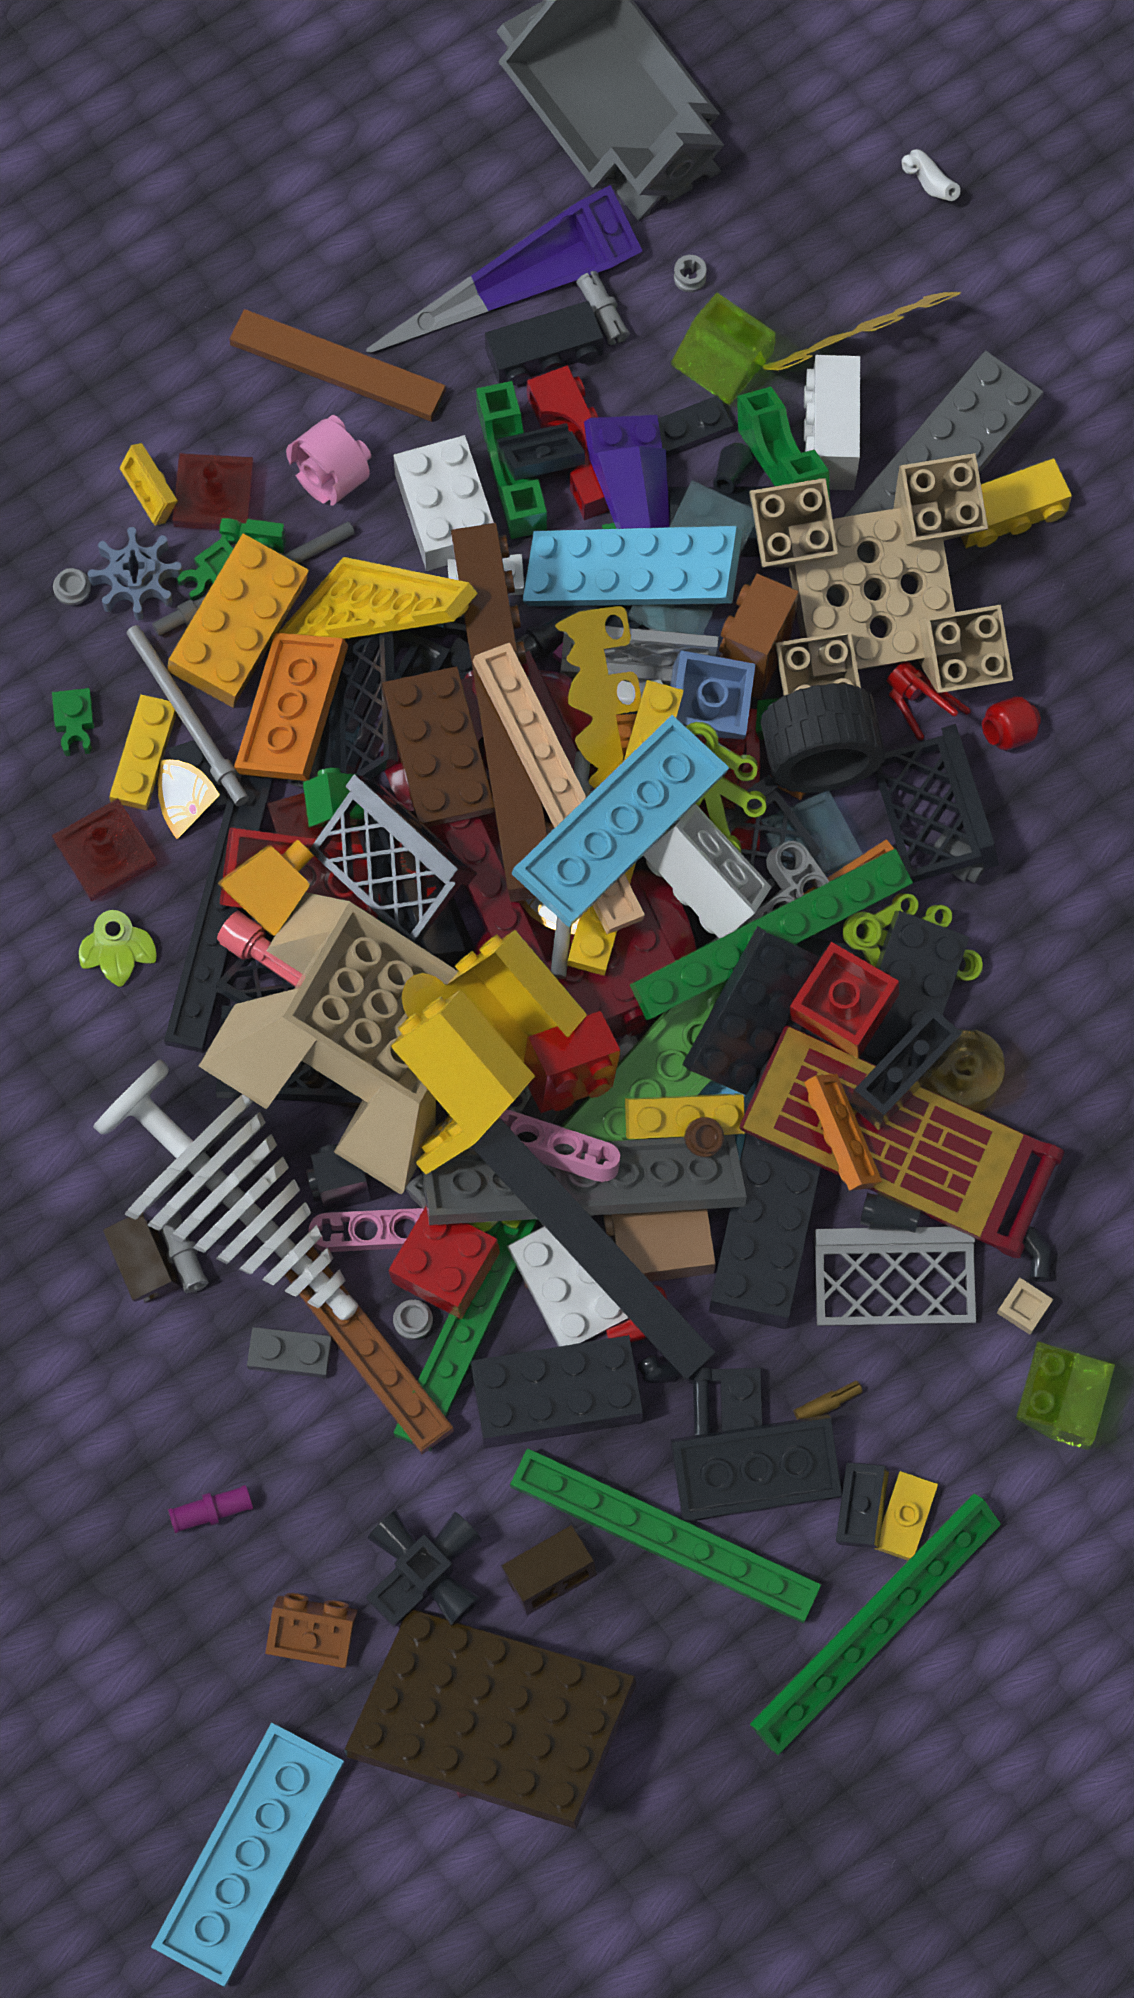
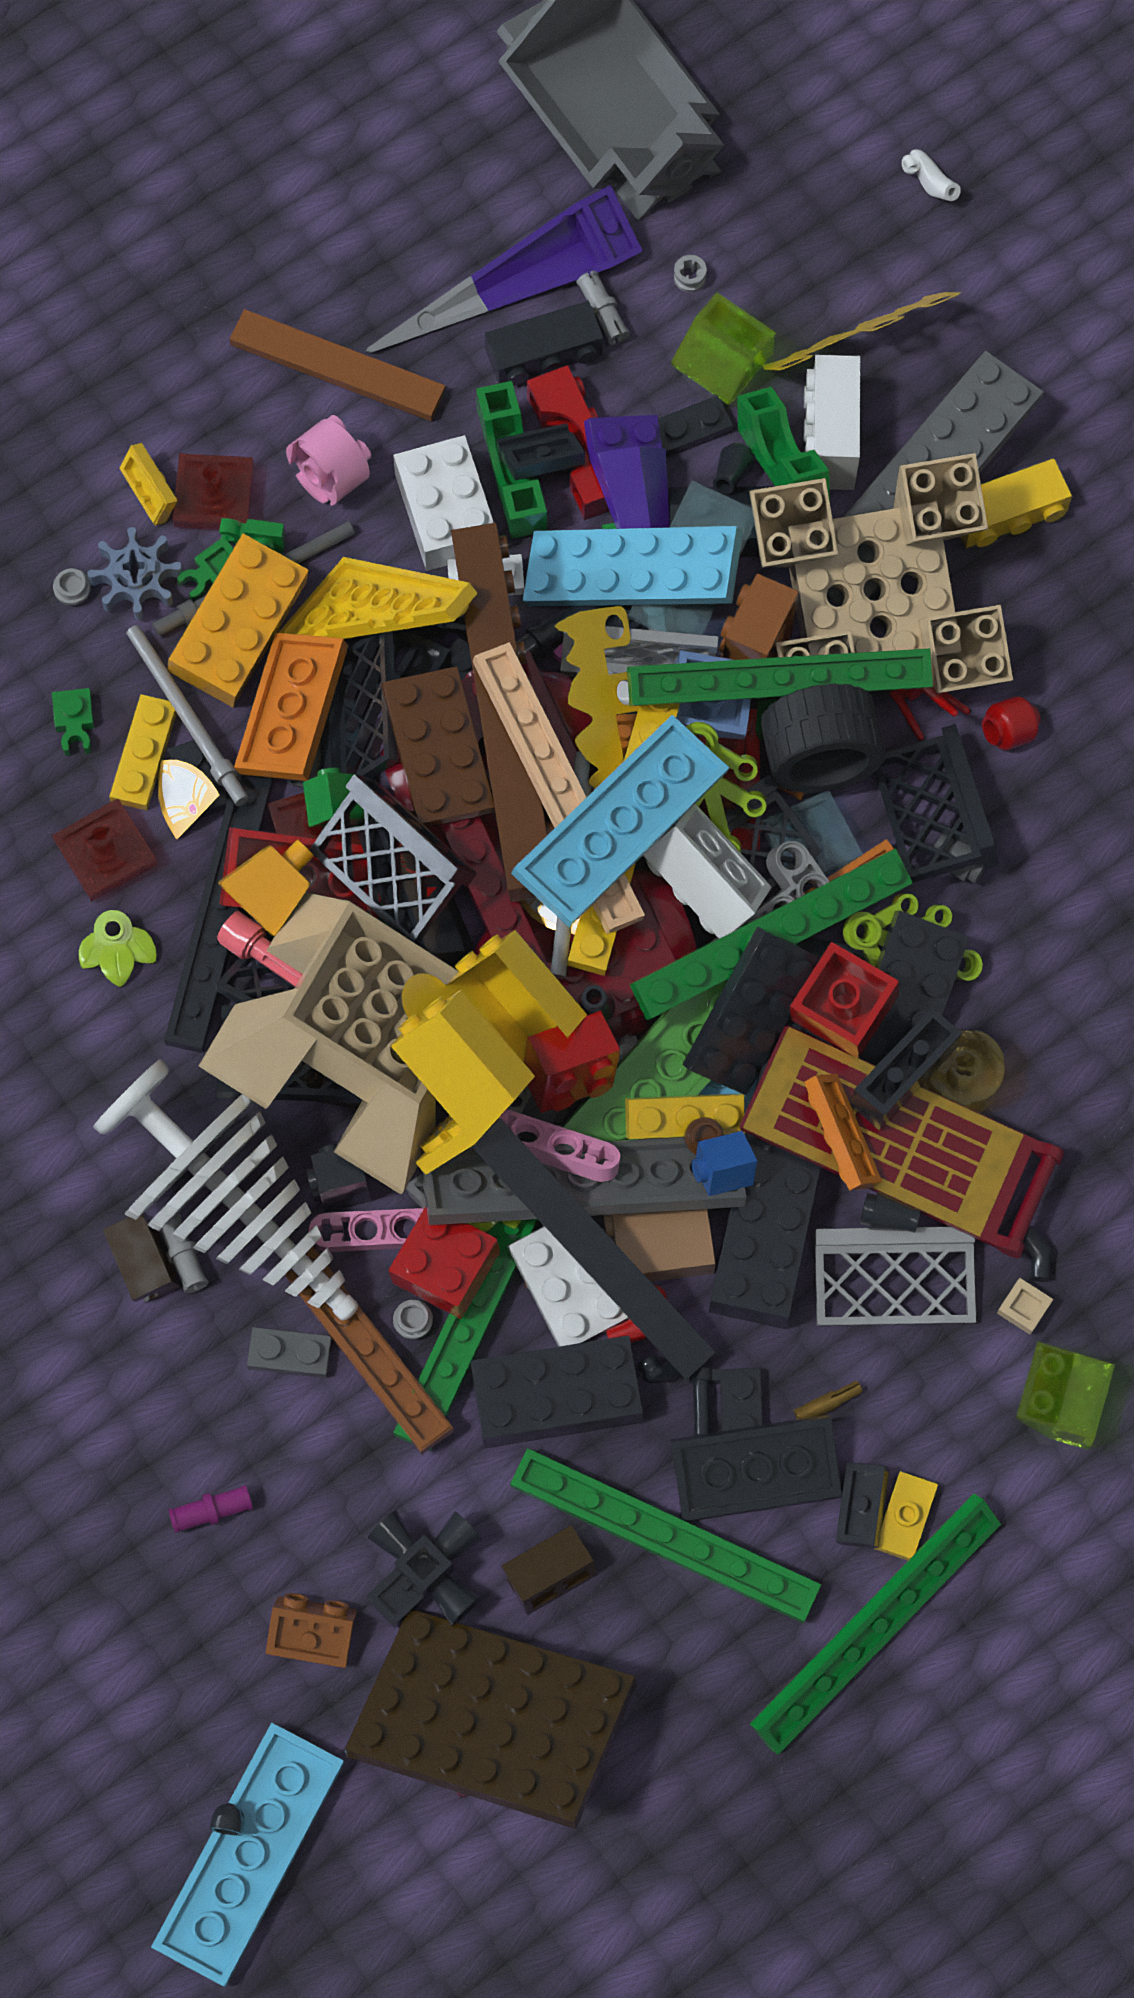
none -> black hinge [210,1803,245,1836]
none -> black cone [576,985,615,1022]
none -> green plate [627,648,933,707]
none -> blue brick [692,1131,757,1196]

